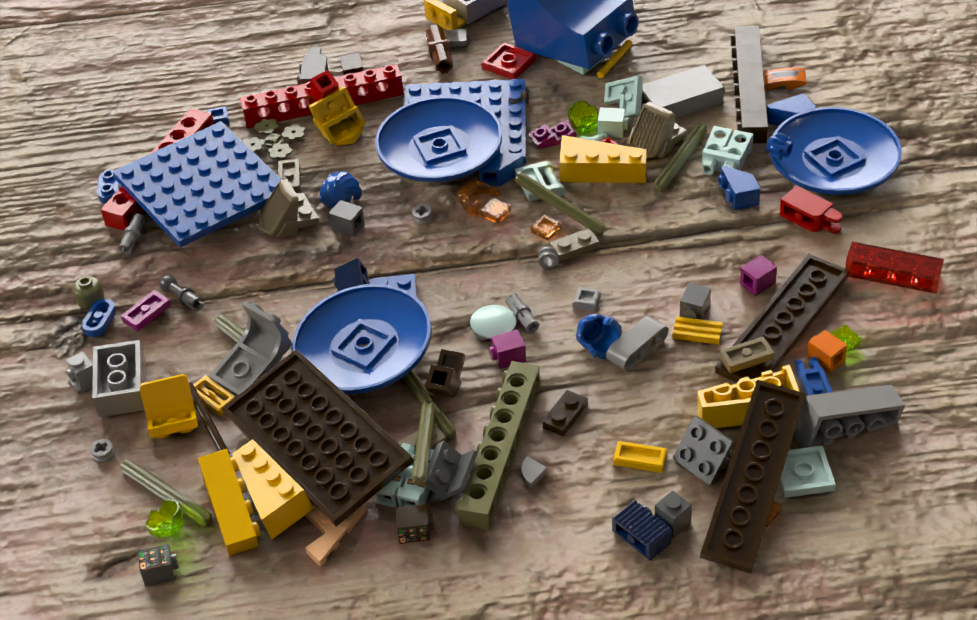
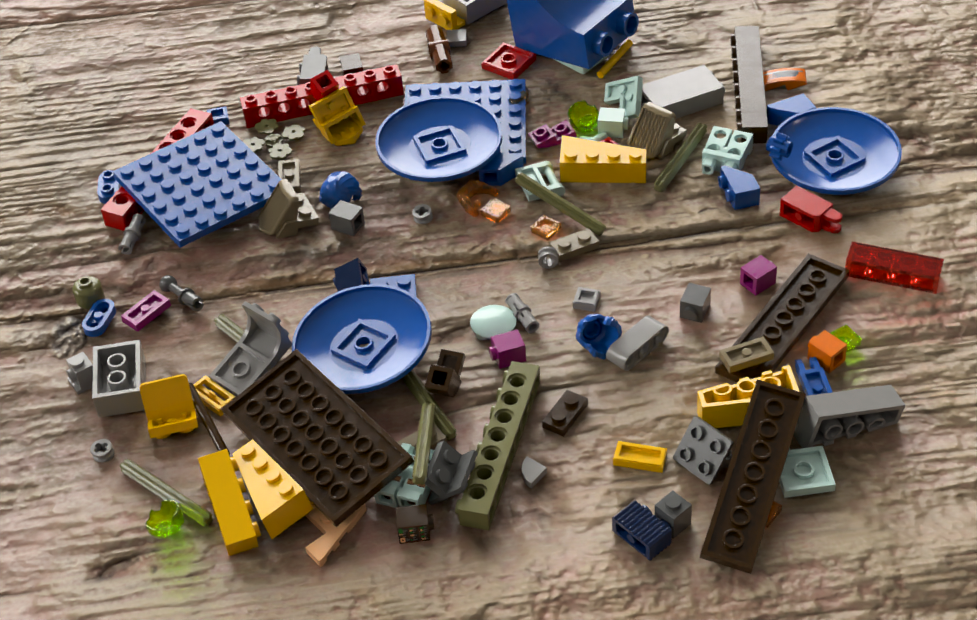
brick [138,544,179,586] -> none
yellow tile [672,316,723,345] -> none

